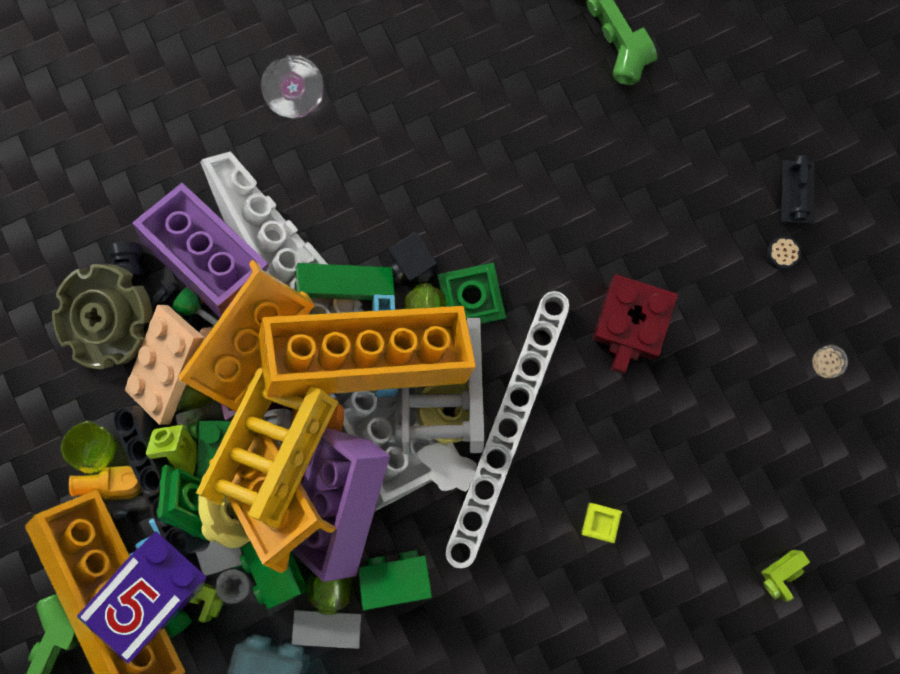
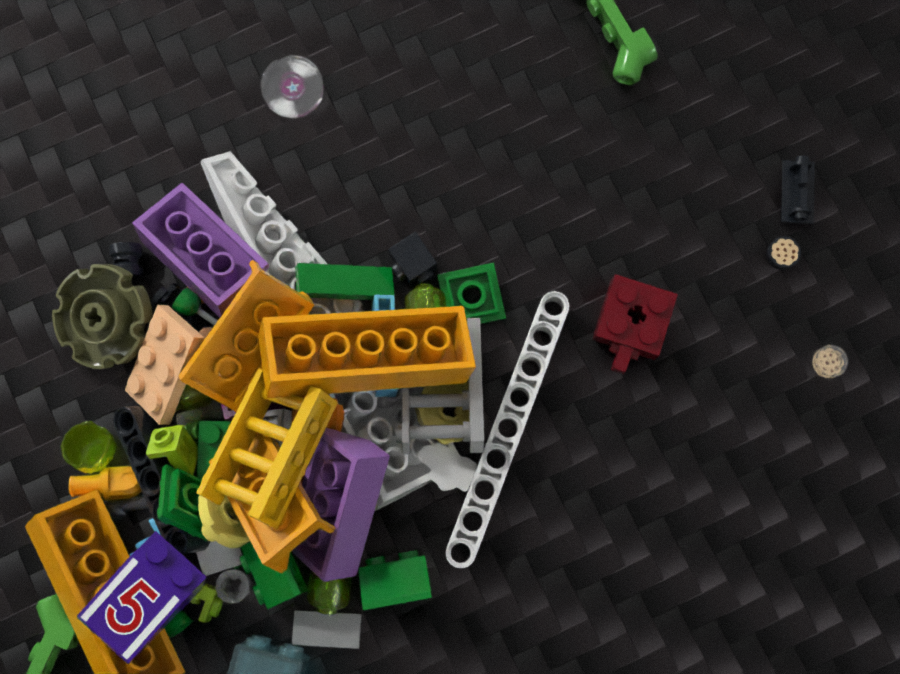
neon yellow tile [581,503,622,543] -> none
lime bracket [761,550,810,602] -> none

